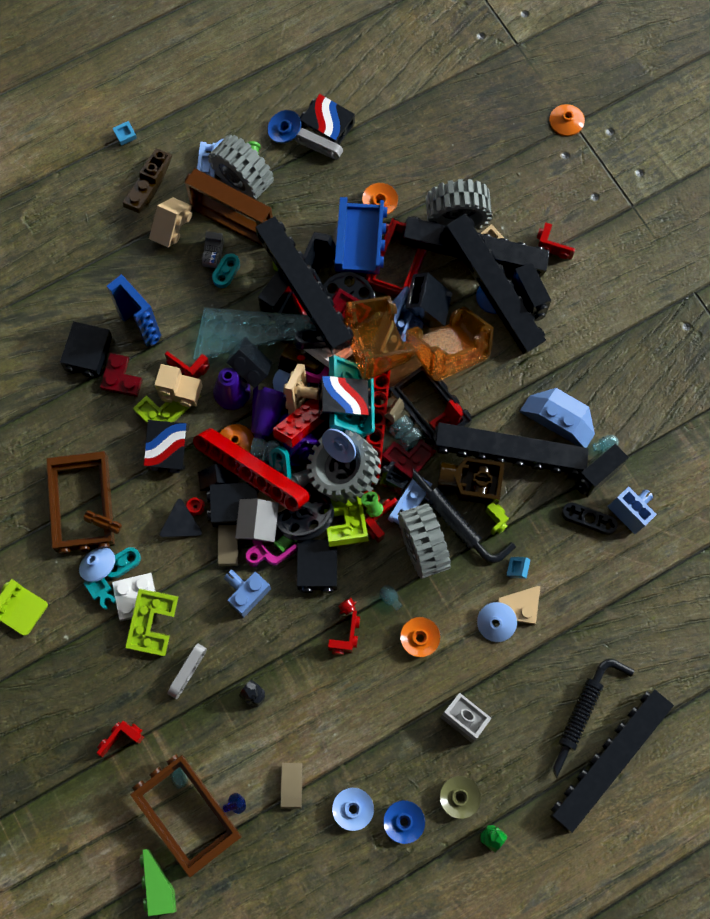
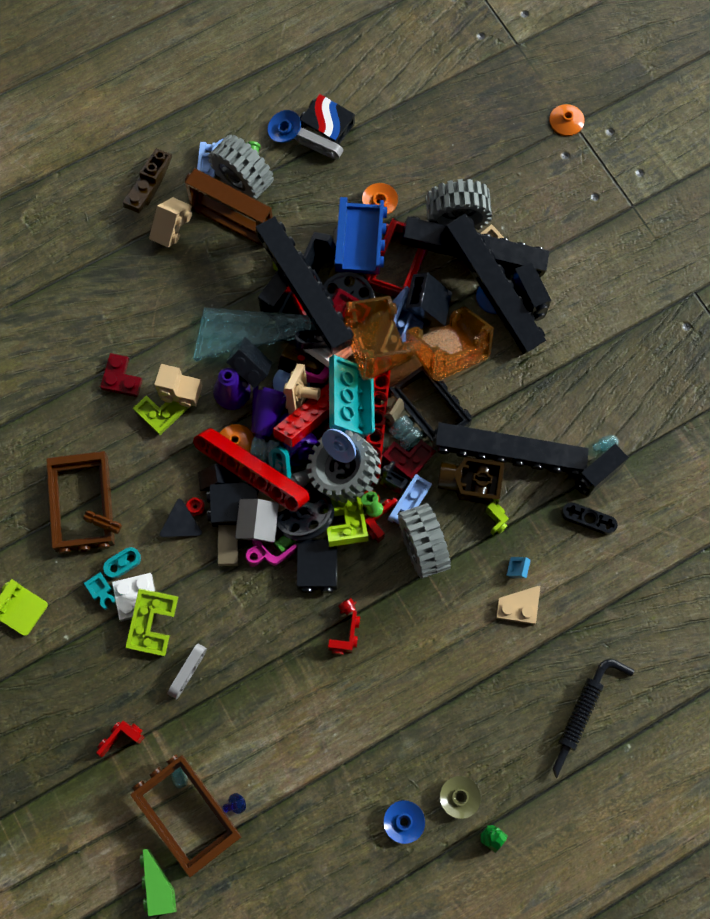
black brick [60,321,113,377] -> none
light blue dish [79,548,115,582] -> none
blue panel [107,274,161,347] -> none
dark azure plate [113,121,137,145] -> none
panel [144,420,189,473] -> none
red bracket [165,351,210,379] -> none
dark grey leg [202,231,224,269] -> none
teal plate [212,253,240,288] -> none
medium blue brick [224,570,271,618] -> none
black rock [239,679,265,707] -> none
dark tan slope [281,763,303,809] -> none
panel [318,376,371,423] -> none
light blue dish [332,788,374,831] -> none
clear light blue cylinder [379,585,402,611] -> none
orange dish [400,617,440,657] -> none
black piece [412,468,516,563] -> none
red bracket [429,400,463,430] -> none
light grey slope [440,693,491,743] -> none
light blue dish [477,602,517,642] -> none
medium blue wedge [520,388,595,448] -> none
red bracket [537,222,575,259] -> none
black brick [550,689,674,833] -> none
medium blue brick [607,487,657,534] -> none

